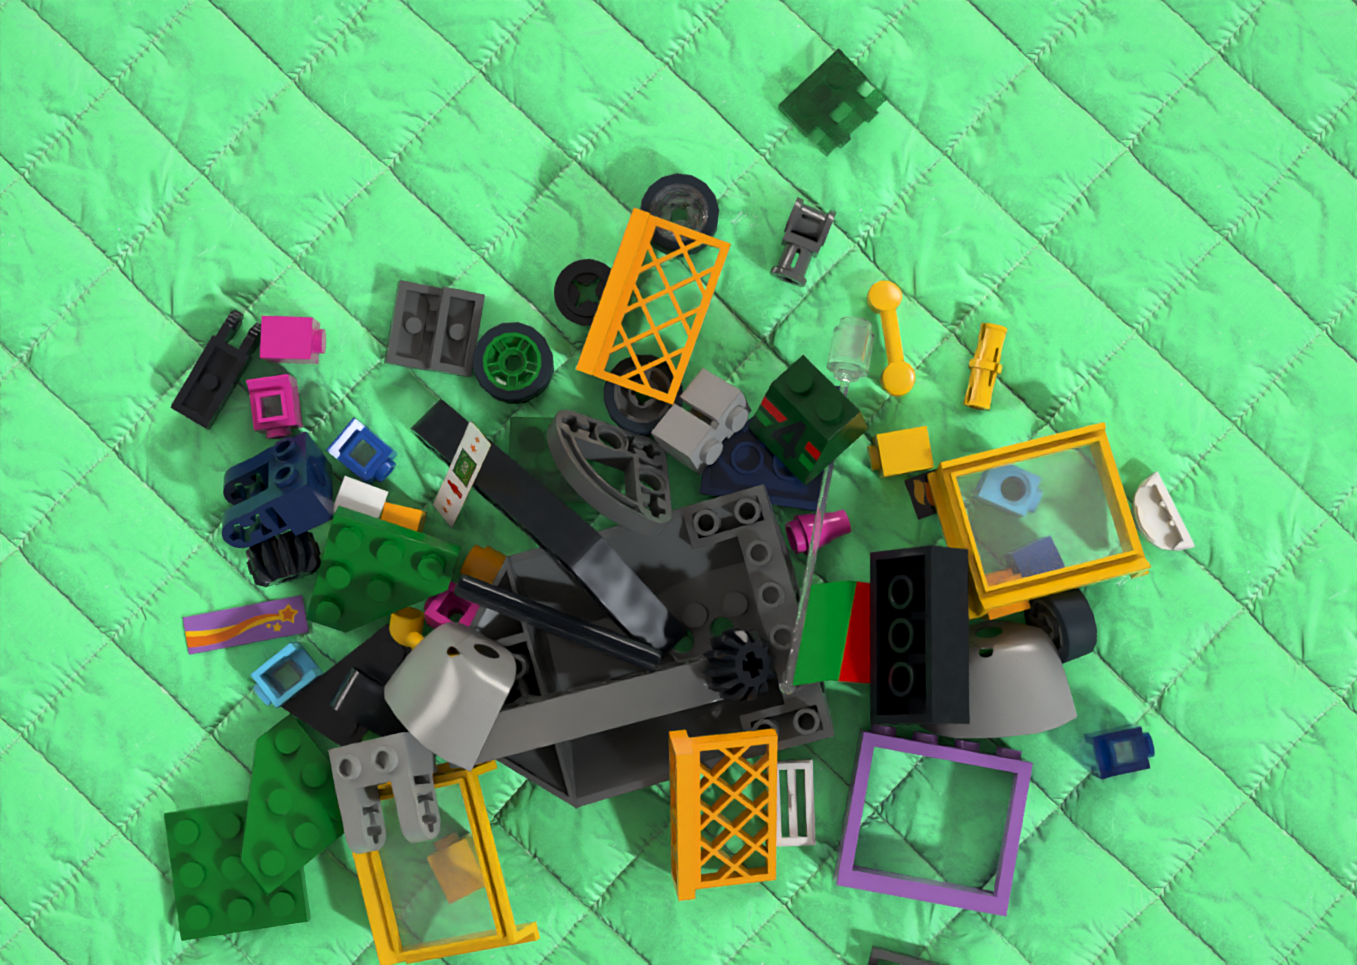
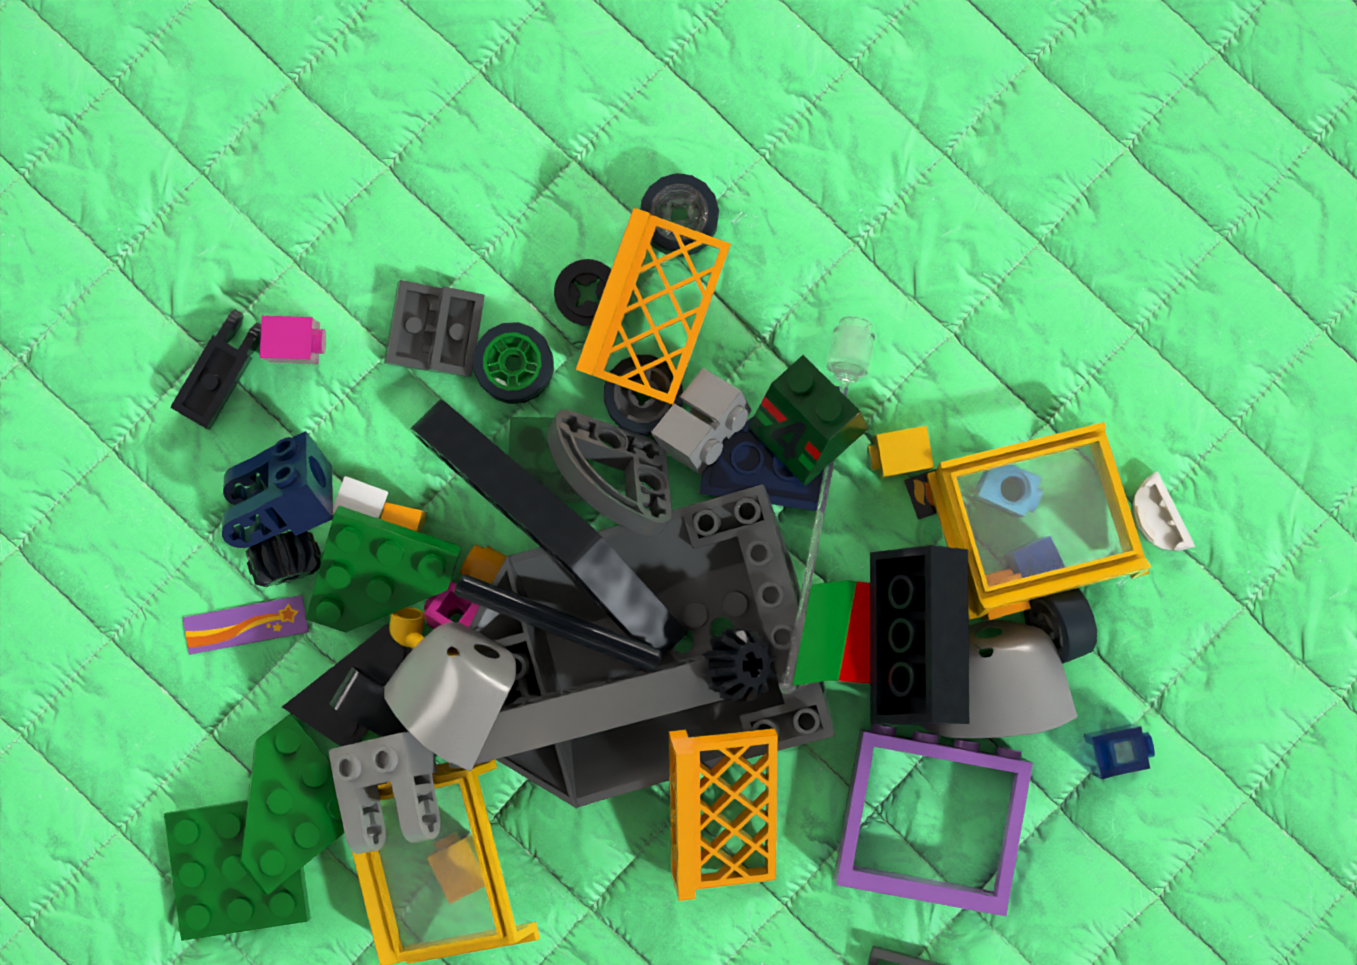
dark pink window [246,374,303,439] -> none
medium azure window [250,642,324,708] -> none
blue window [326,418,398,485] -> none
white sticker [433,421,491,528] -> none
dark grey connector [770,197,836,287] -> none
white tile [776,759,816,847] -> none
clear green plate [778,48,887,156] -> none
dark pink cone [785,509,851,556] -> none
yellow bar [867,280,916,397] -> none
yellow pin [963,323,1008,411] -> none

